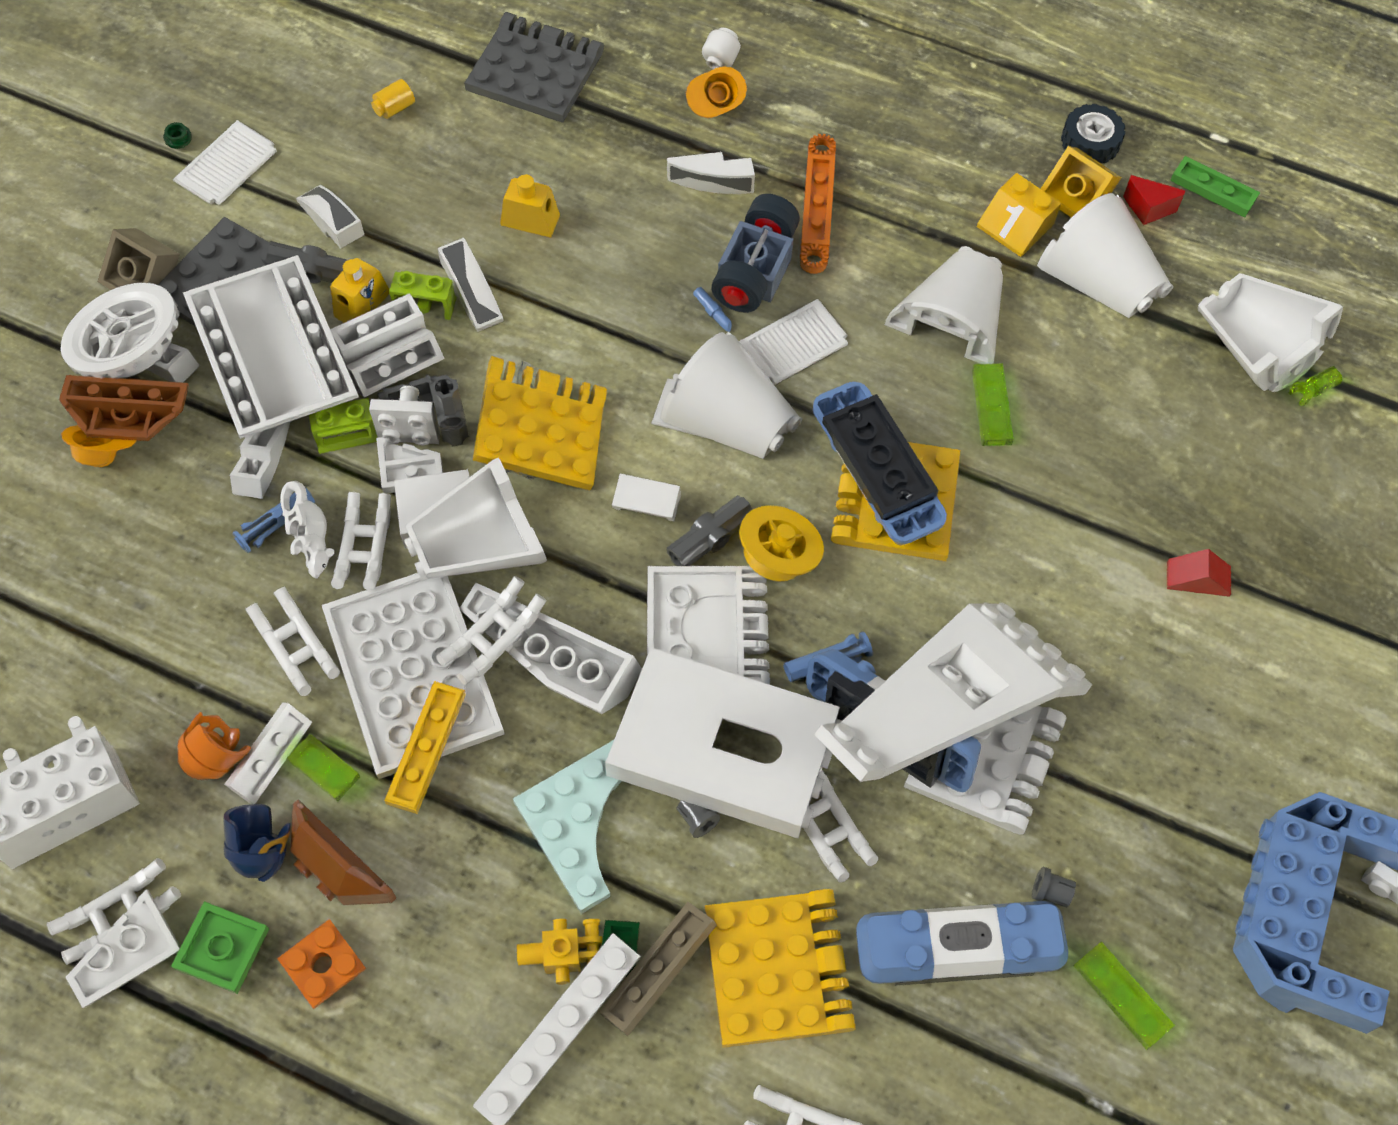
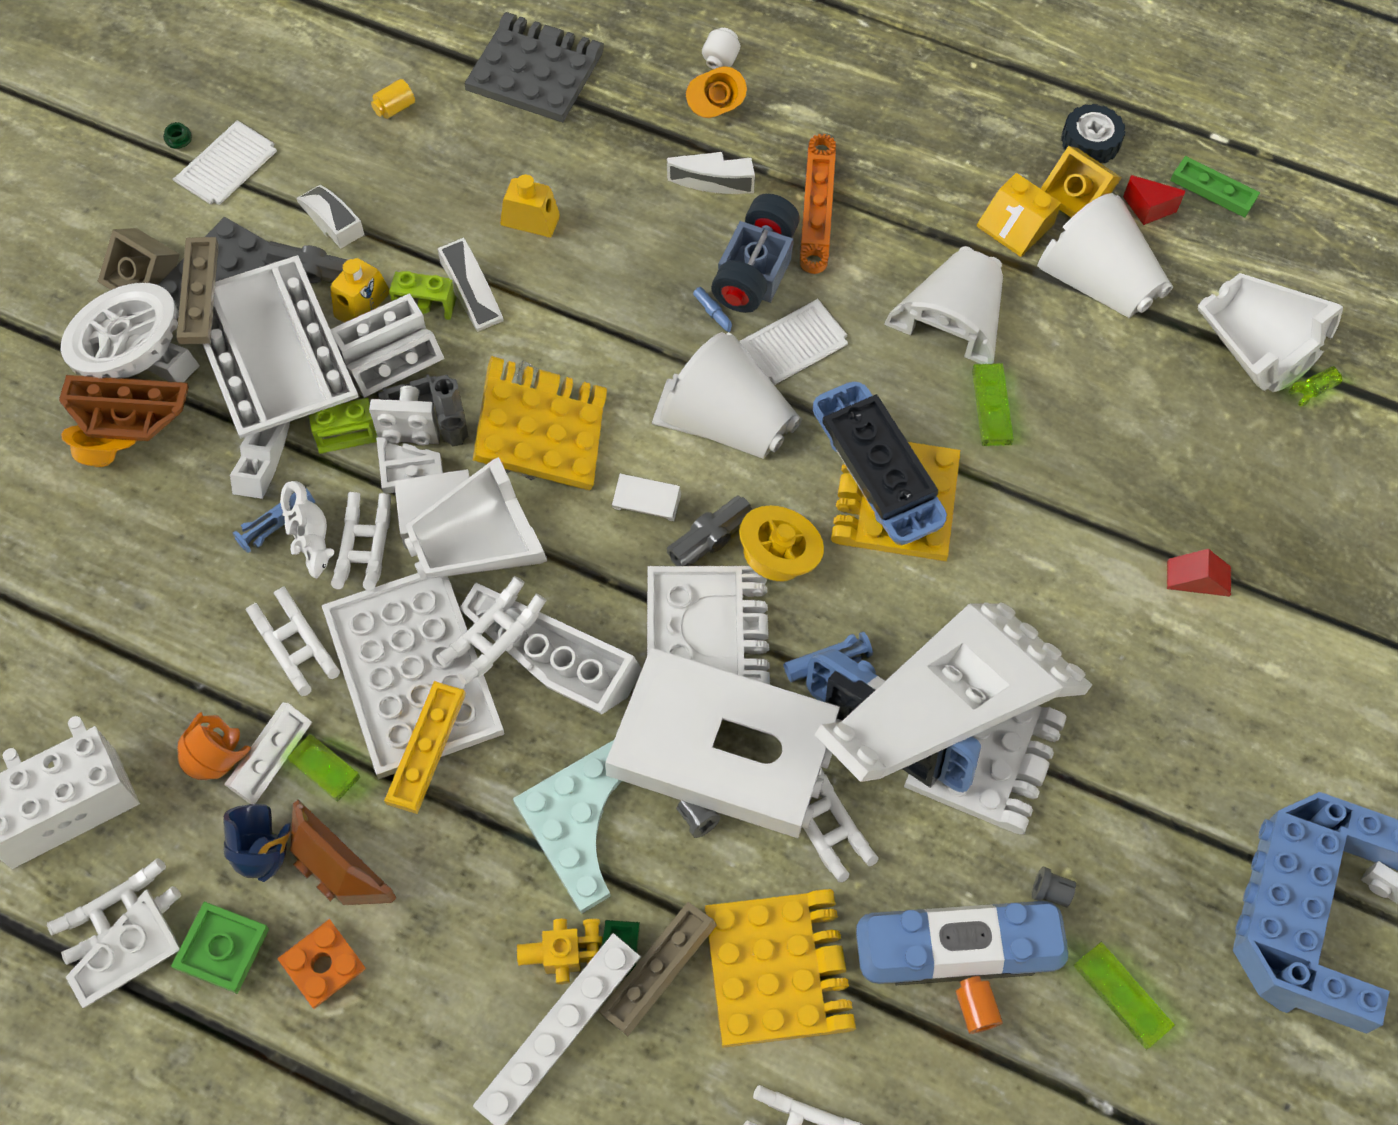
none -> dark tan plate [177,237,219,344]
none -> orange brick [955,976,1003,1034]

